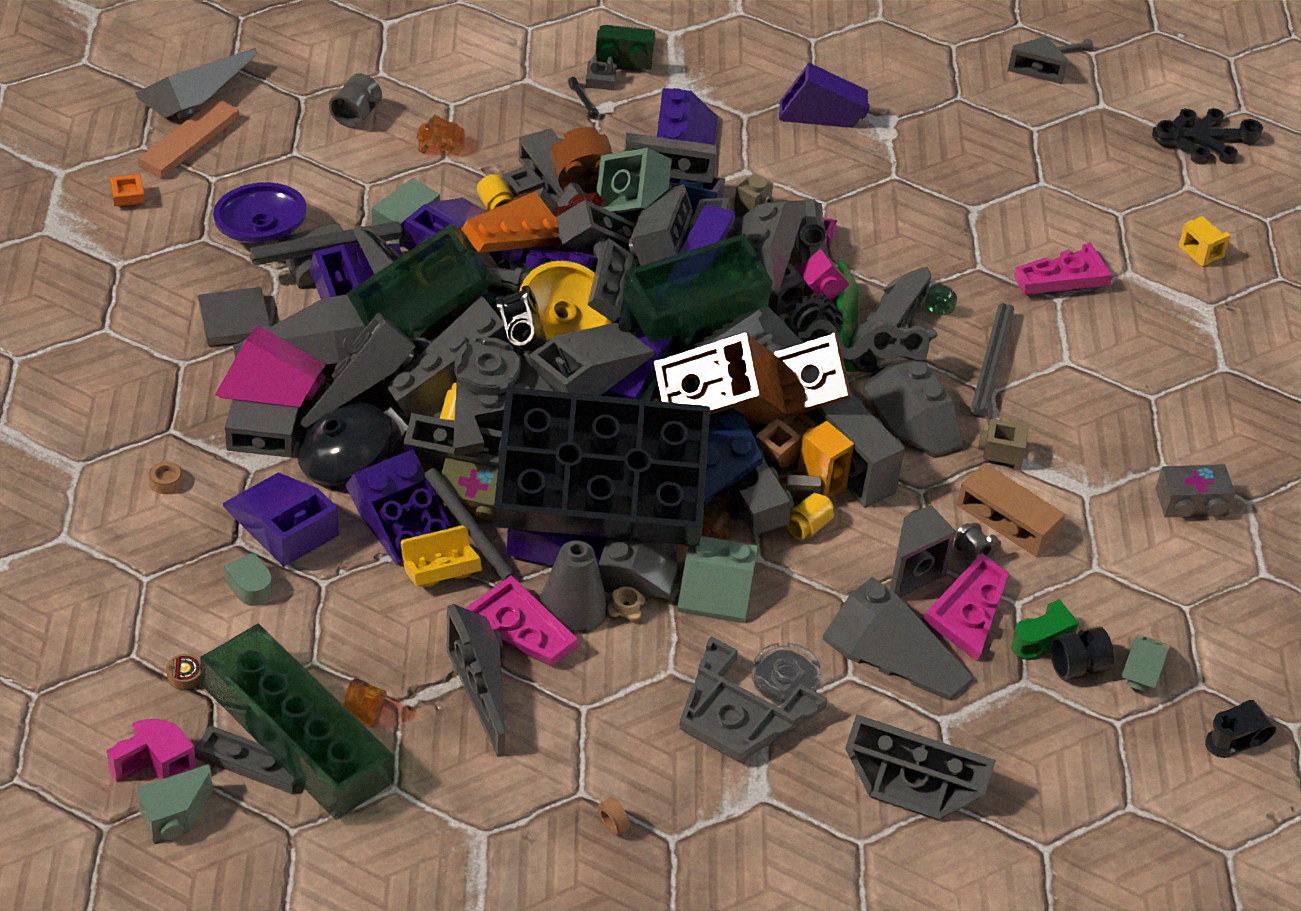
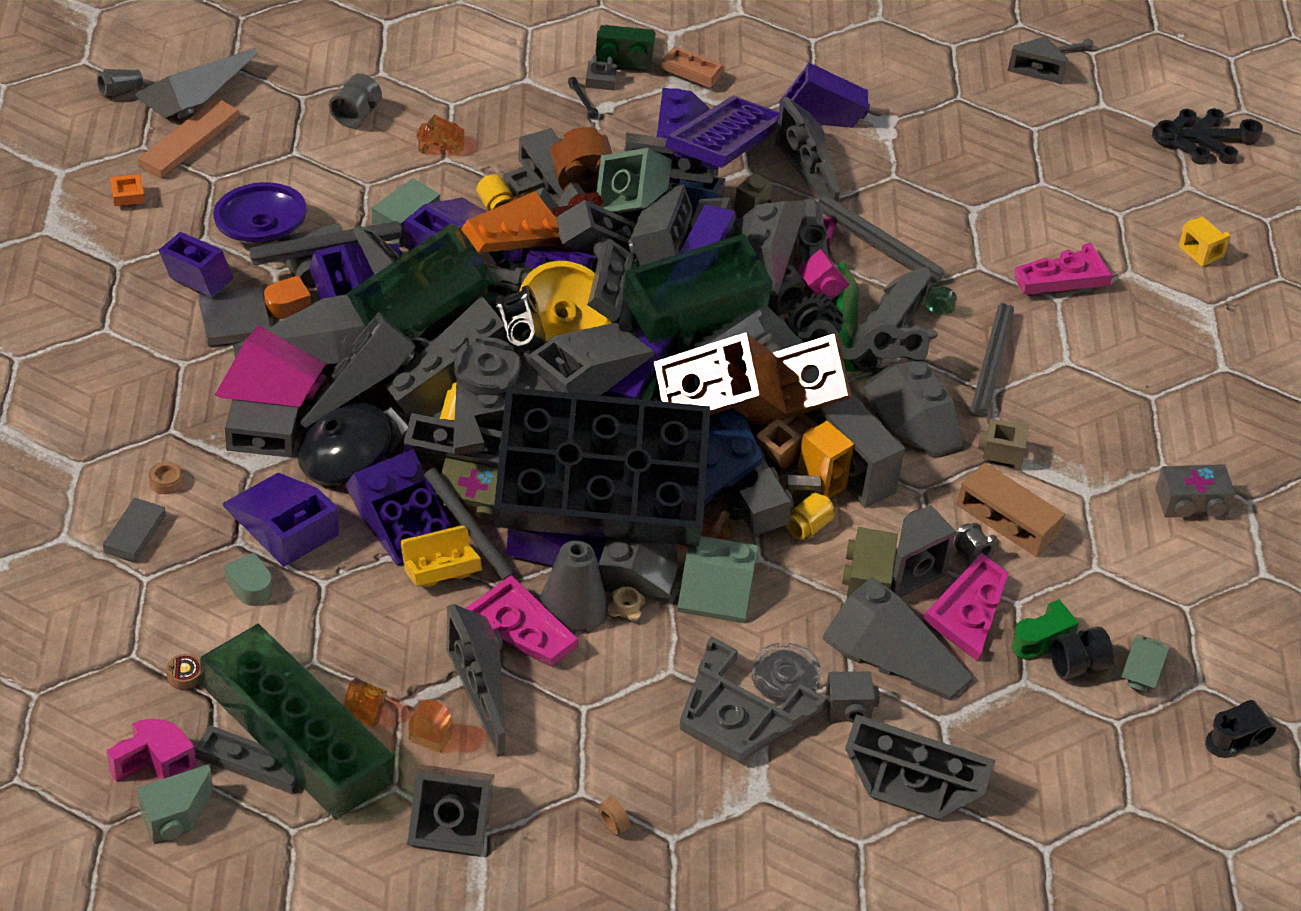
none -> dark grey cone [97,69,143,98]
none -> dark grey tile [103,497,166,563]
none -> dark purple brick [158,232,234,297]
none -> orange piece [264,276,311,319]
none -> dark grey slope [407,765,495,855]
none -> clear orange piece [409,699,452,753]
none -> nougat plate [661,46,725,88]
none -> dark purple plate [665,95,780,169]
none -> dark grey wedge [776,97,840,203]
none -> dark grey axle [818,196,944,283]
none -> dark grey brick [825,671,880,723]
none -> olive brick [842,527,898,599]

